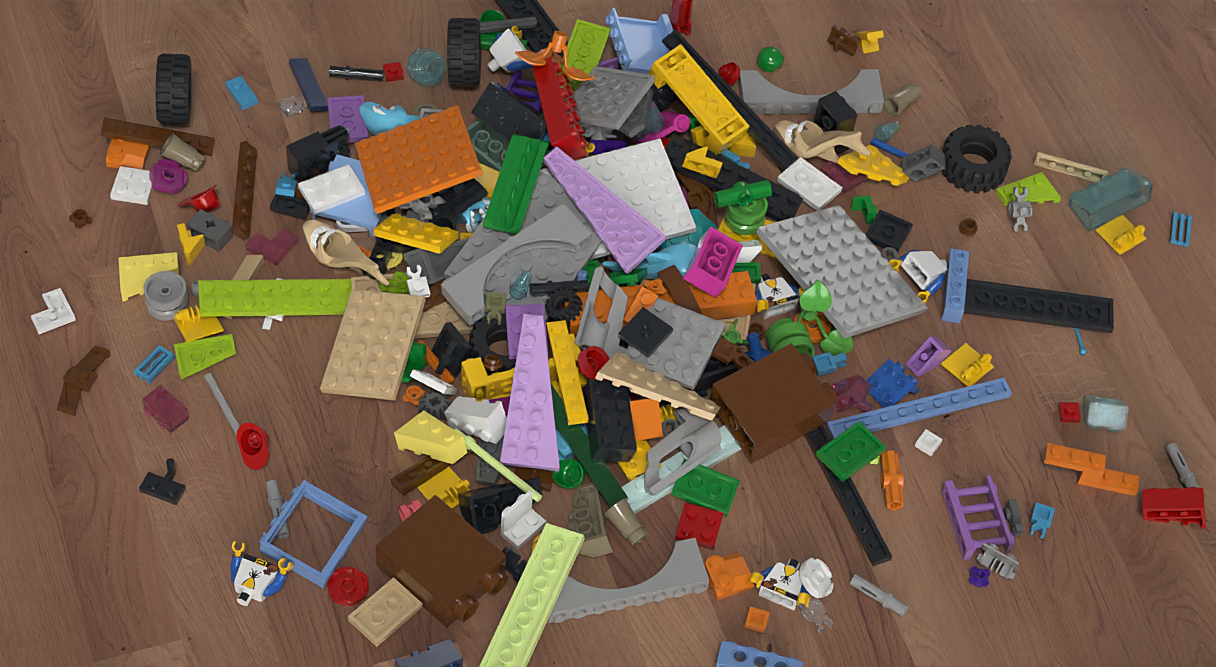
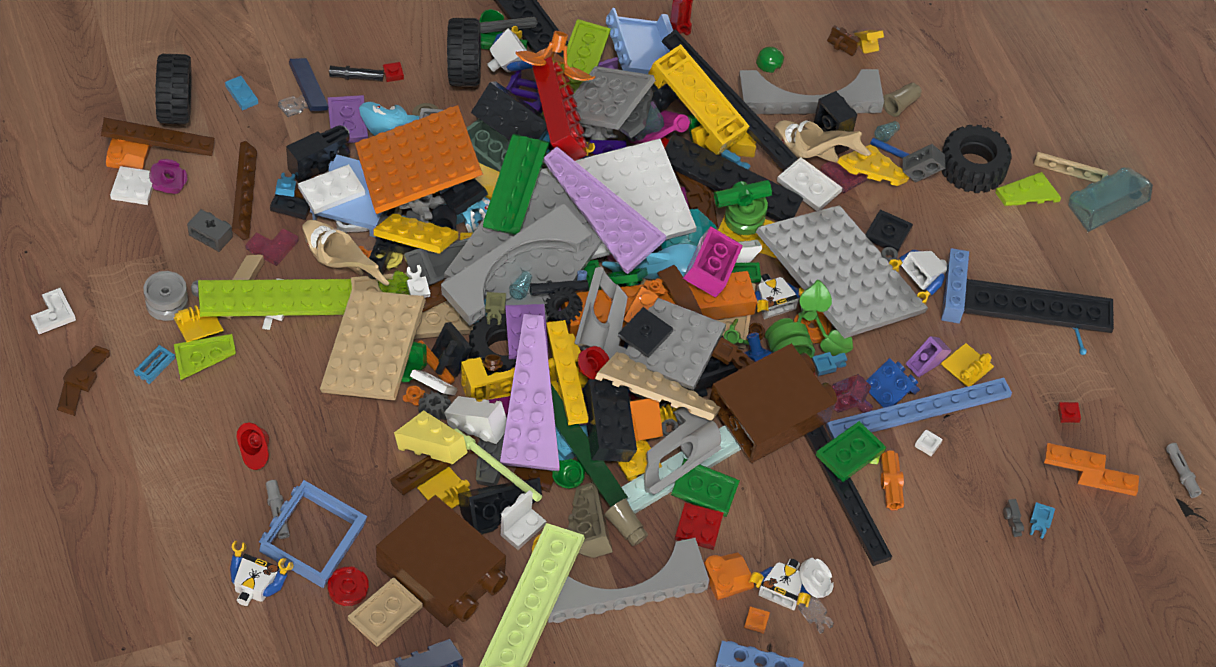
reddish brown plate [69,209,92,228] -> none
light yellow wedge [119,252,180,302] -> none
black plate [139,458,186,506] -> none
clear pink brick [143,385,189,433] -> none
dark tan plant [160,133,204,171] -> none
red piece [177,184,220,213] -> none
yellow slope [177,223,205,265] -> none
light grey bar [205,373,240,436] -> none
coral wheel [398,499,422,522] -> none
clear light blue piece [407,48,446,86] -> none
black hinge [502,546,528,583] -> none
yellow slope [682,146,722,179] -> none
red plate [718,62,741,86] -> none
green bracket [850,195,877,224] -> none
light grey pin [850,574,909,617] -> none
medium lavender fence [941,475,1014,560] -> none
reddish brown plate [959,218,978,236] -> none
dark purple plate [969,566,990,587] -> none
light grey hinge [976,543,1020,580] -> none
light grey pin [1008,187,1033,232] -> none
clear light blue slope [1083,395,1129,432] -> none
yellow hinge [1095,214,1147,255] -> none
red wedge [1142,487,1206,529] -> none
dark azure tile [1170,212,1192,247] -> none

